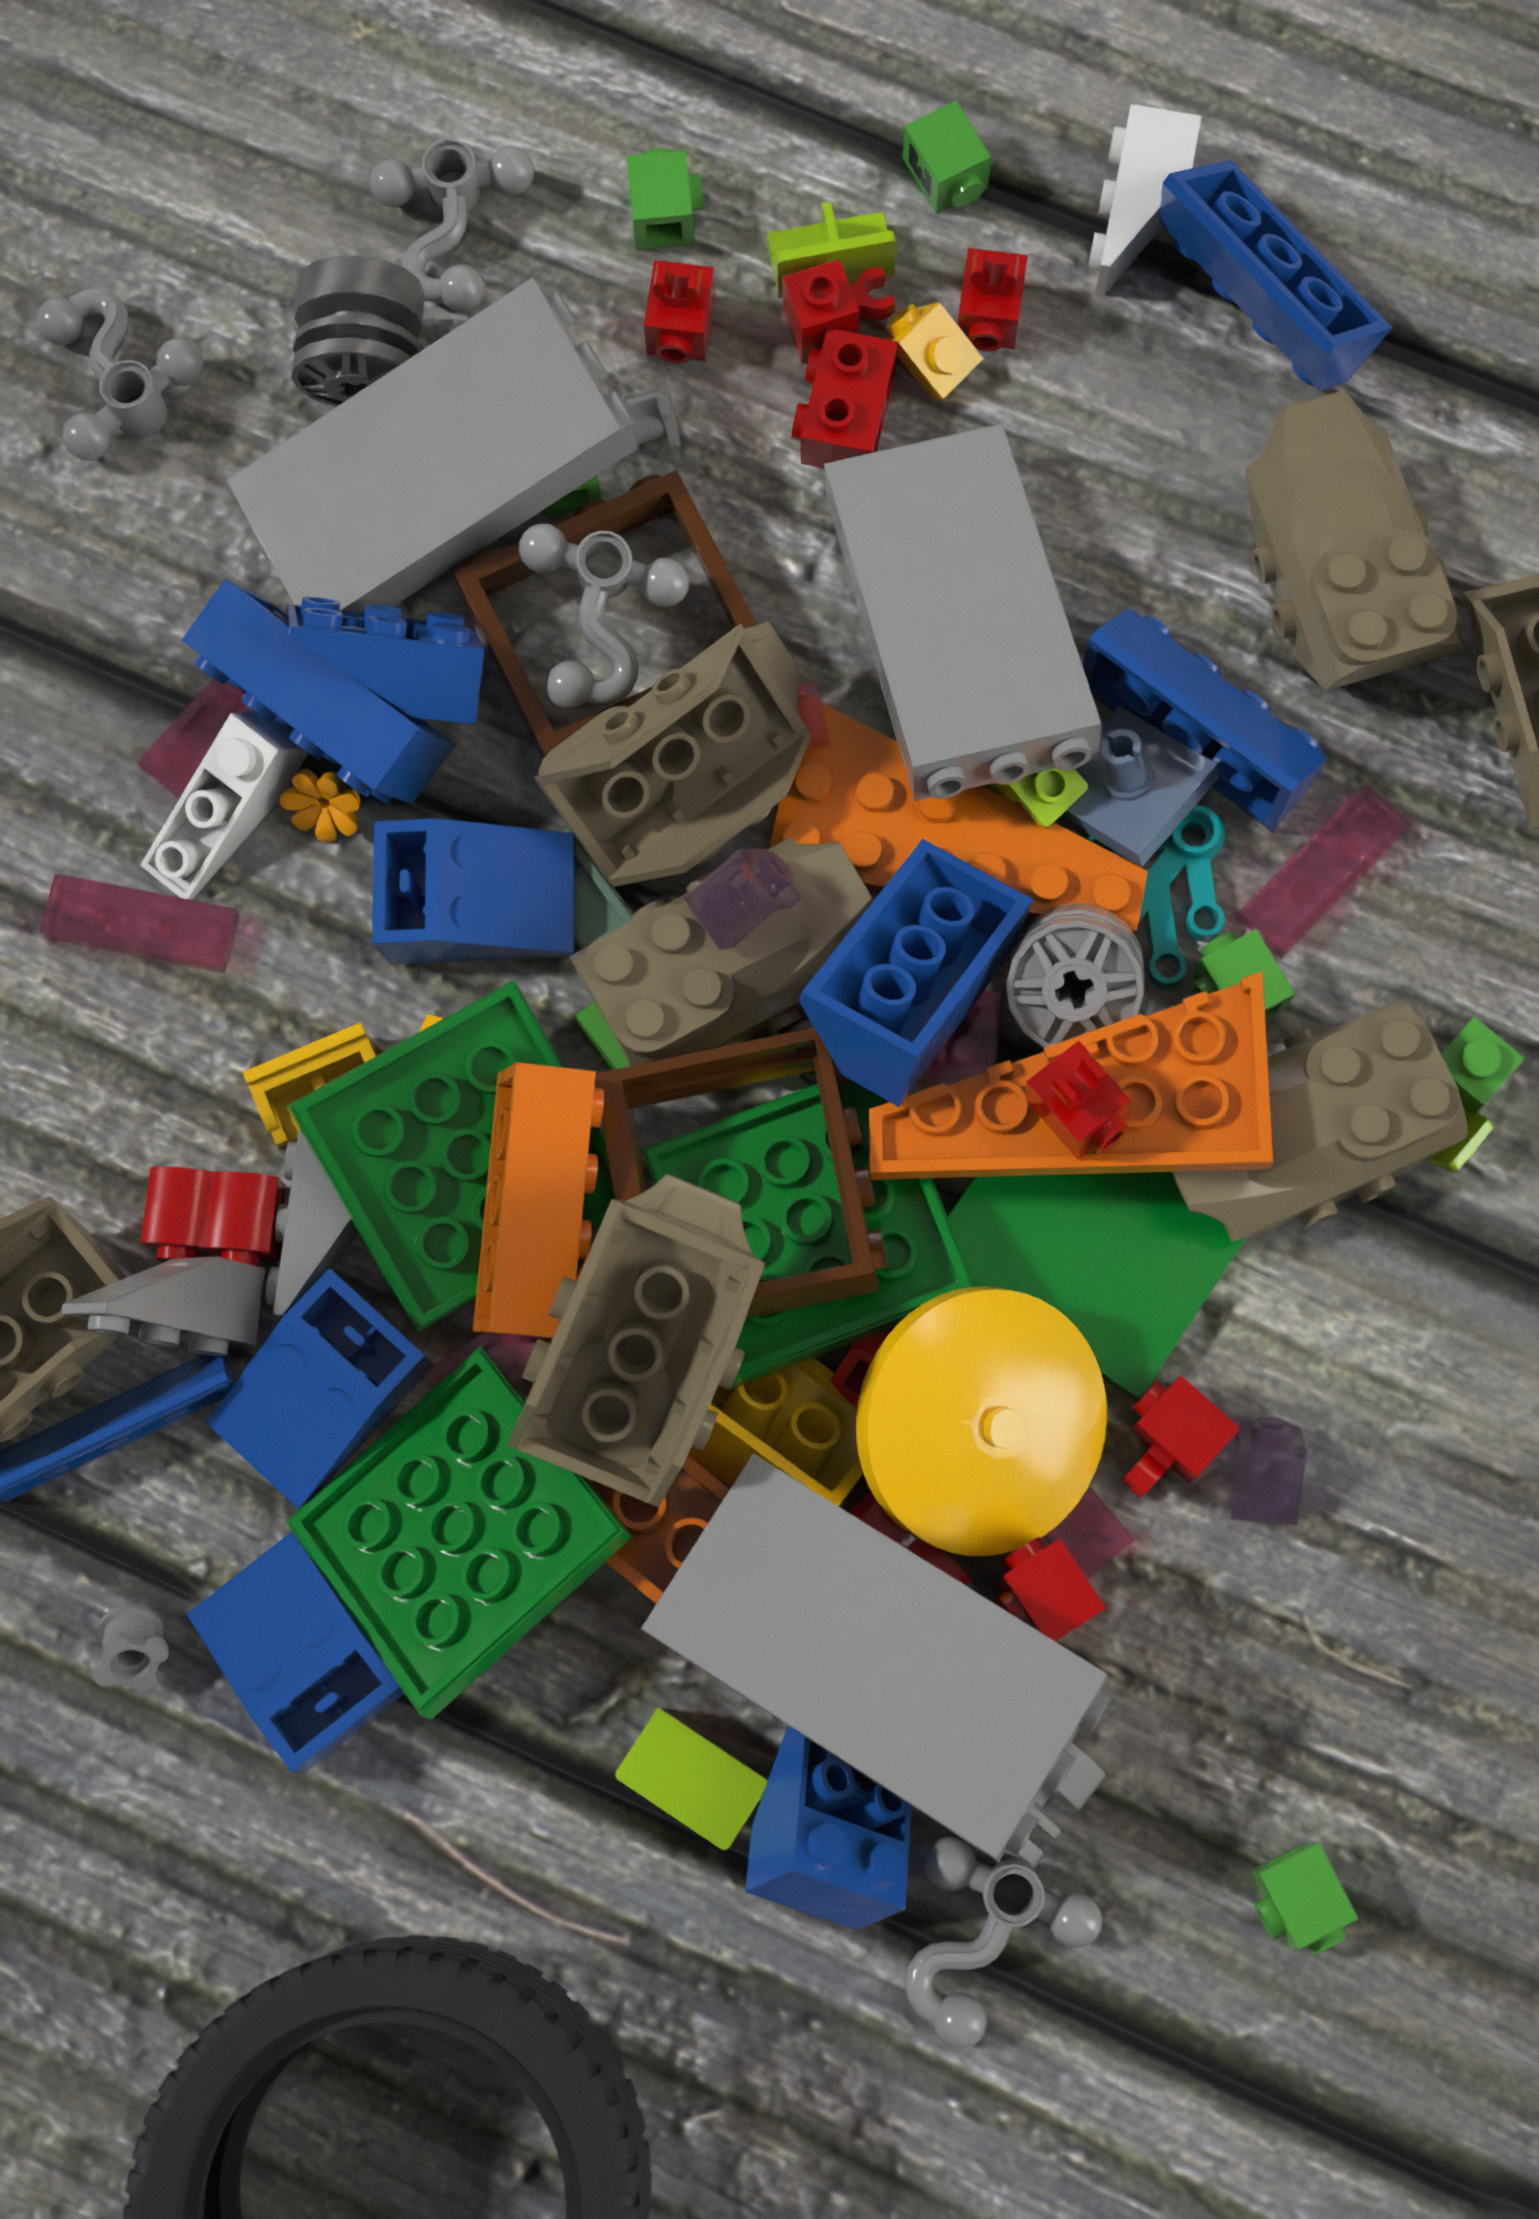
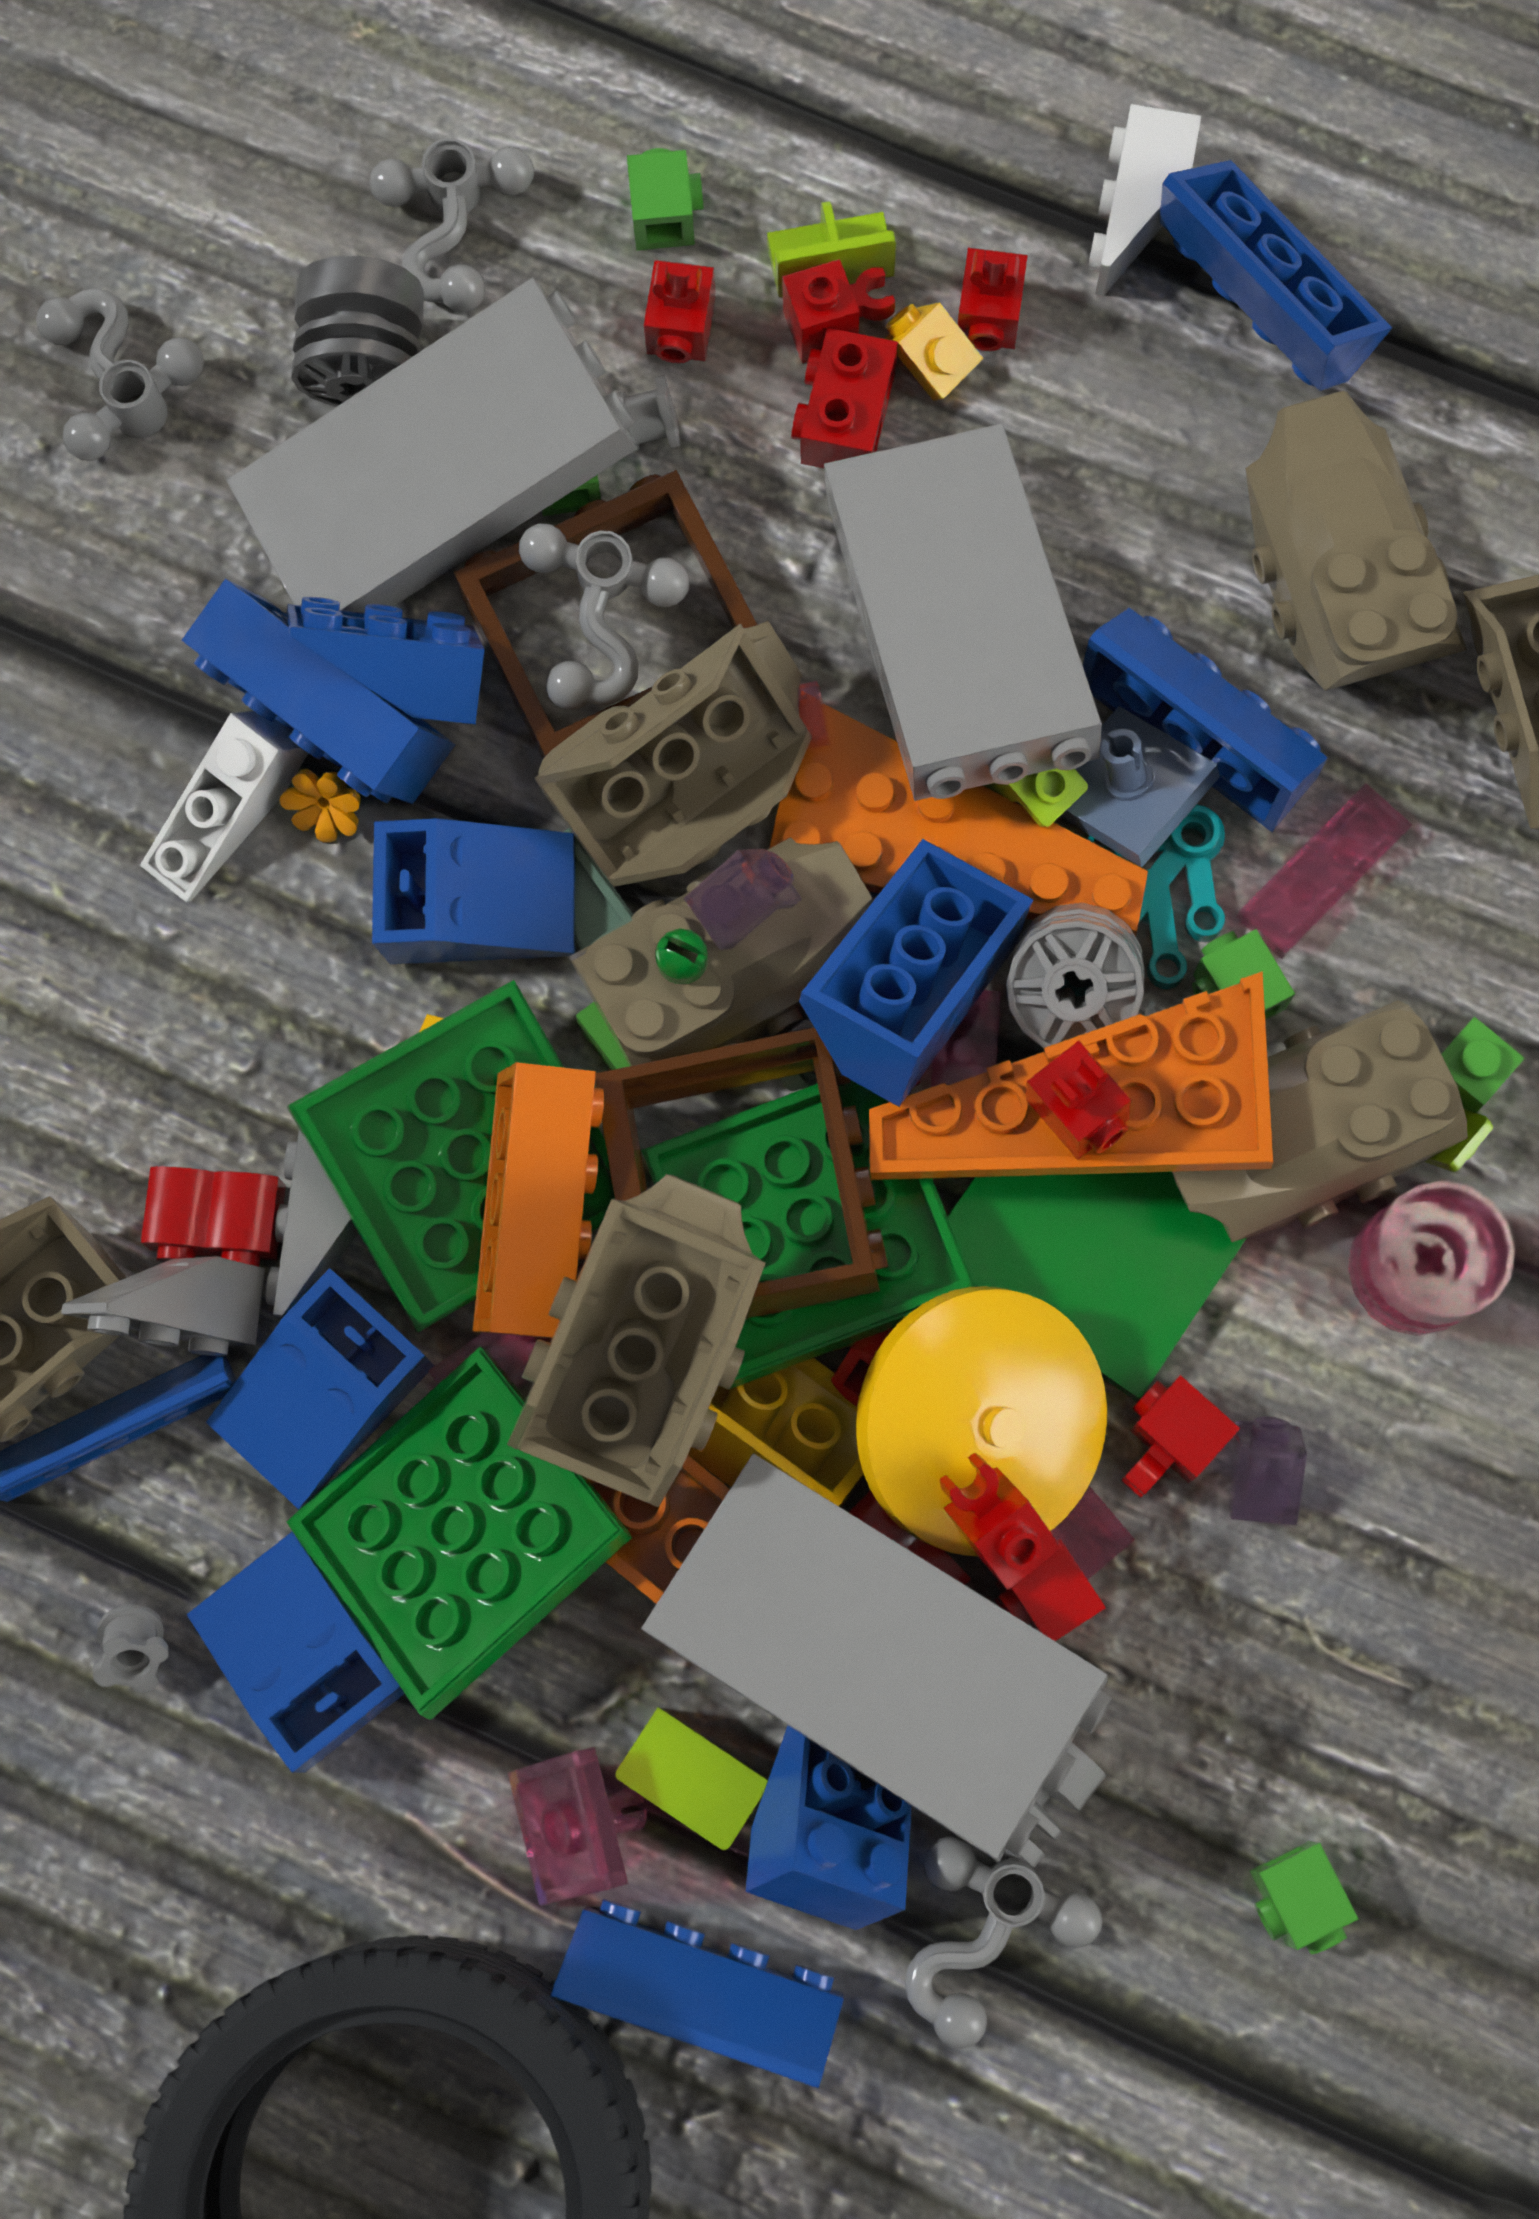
clear pink tile [39,873,240,973] -> none
clear pink tile [137,679,253,800] -> none
yellow hinge [242,1022,377,1149] -> none
bright green brick [903,100,991,214] -> none
none -> clear pink tile [508,1747,647,1906]
none -> blue slope [551,1899,844,2088]
none -> green hinge [655,928,708,985]
none -> red brick [940,1453,1062,1590]
none -> clear pink wheel [1348,1181,1515,1336]

